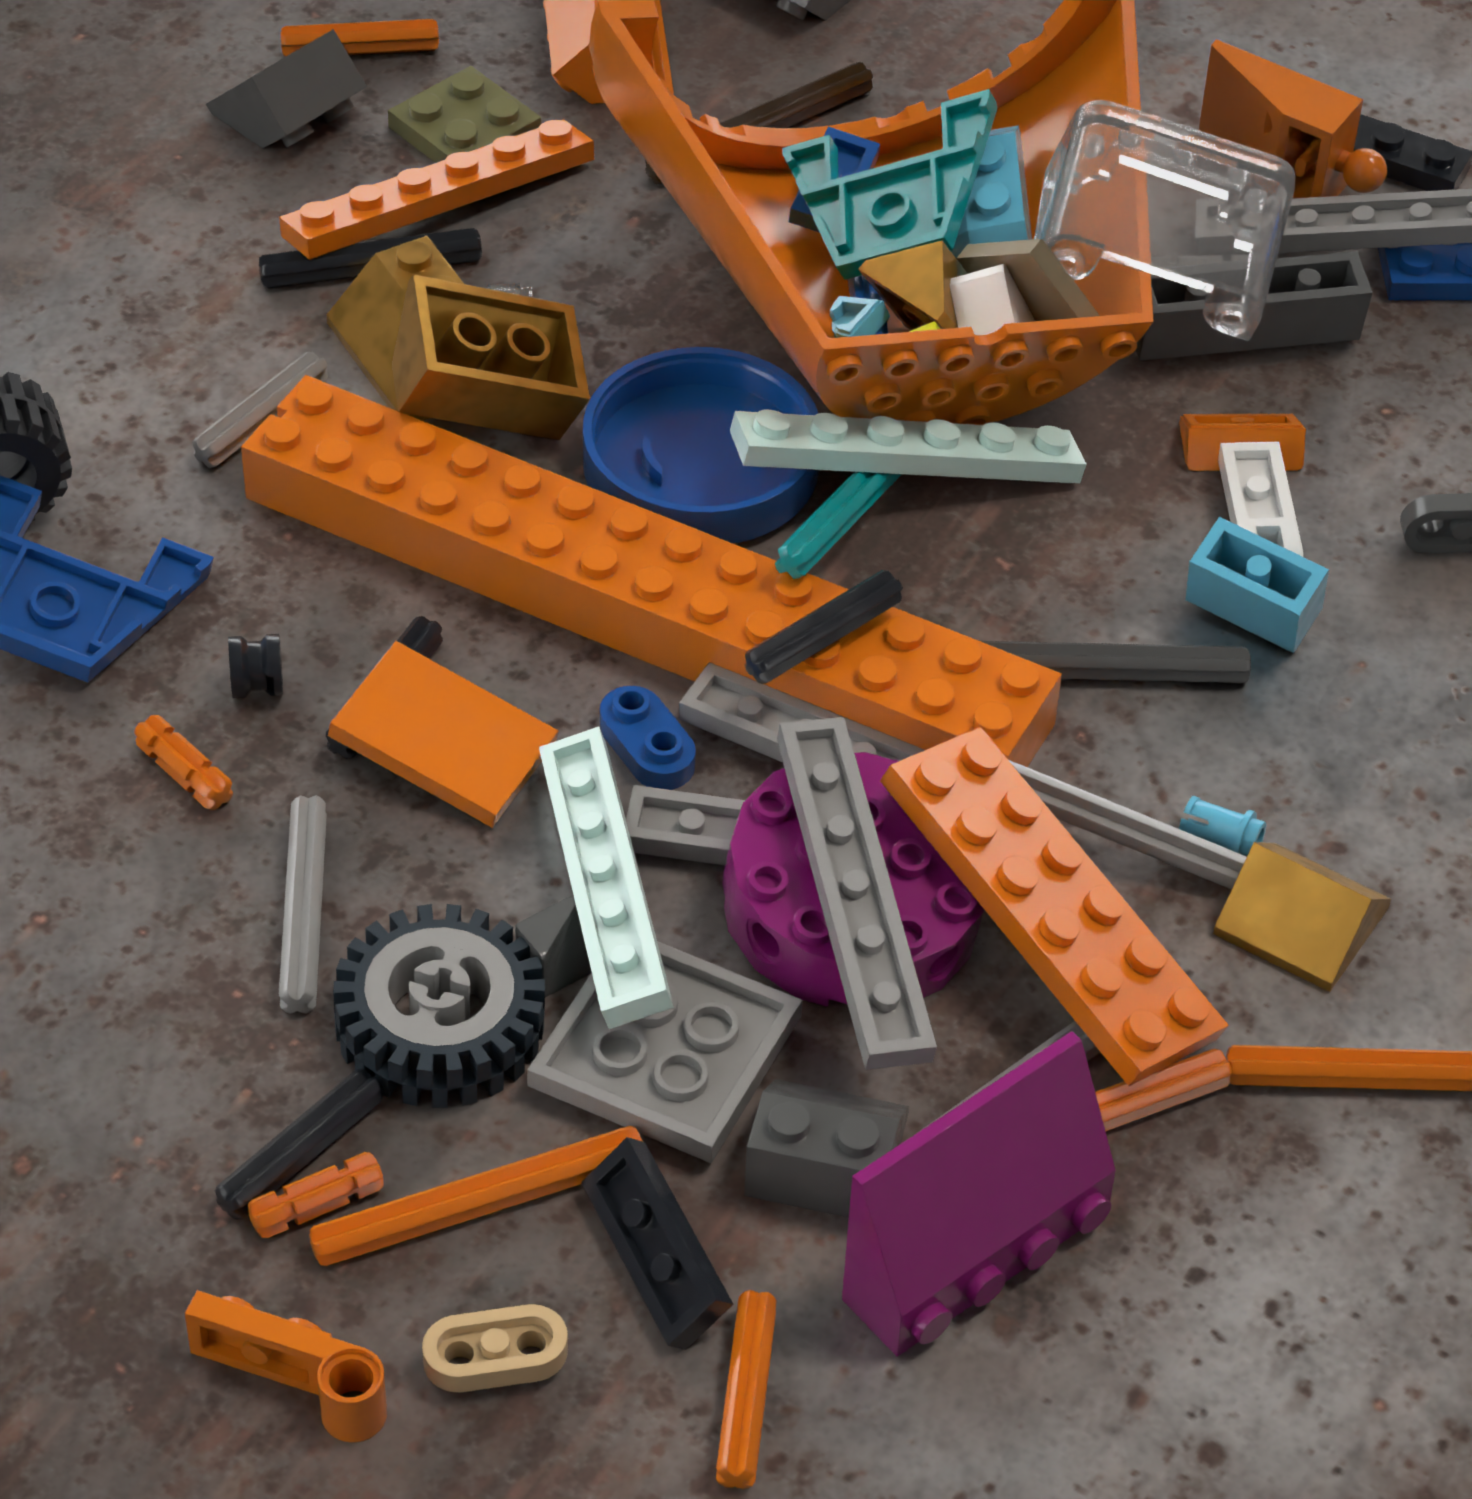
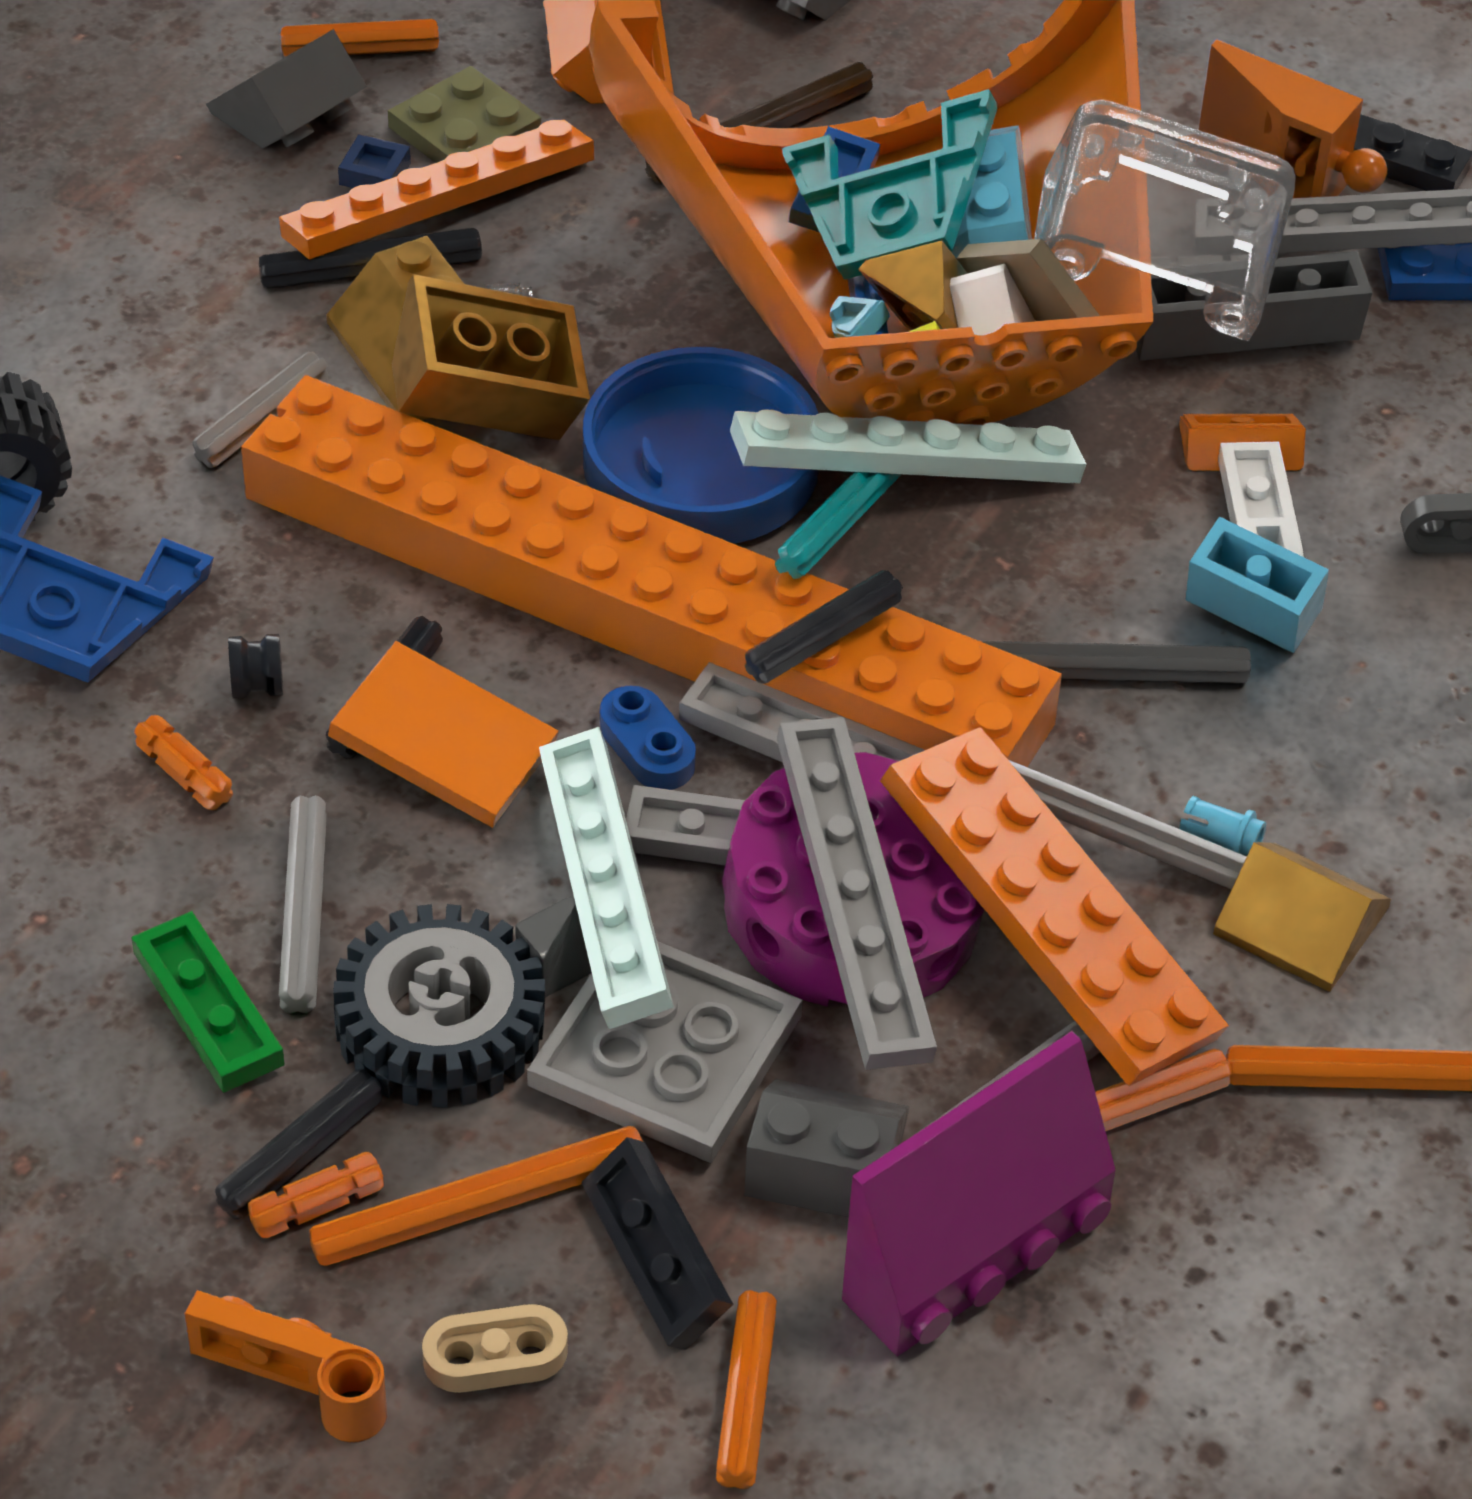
none -> green plate [131,911,285,1093]
none -> dark blue plate [338,134,411,188]

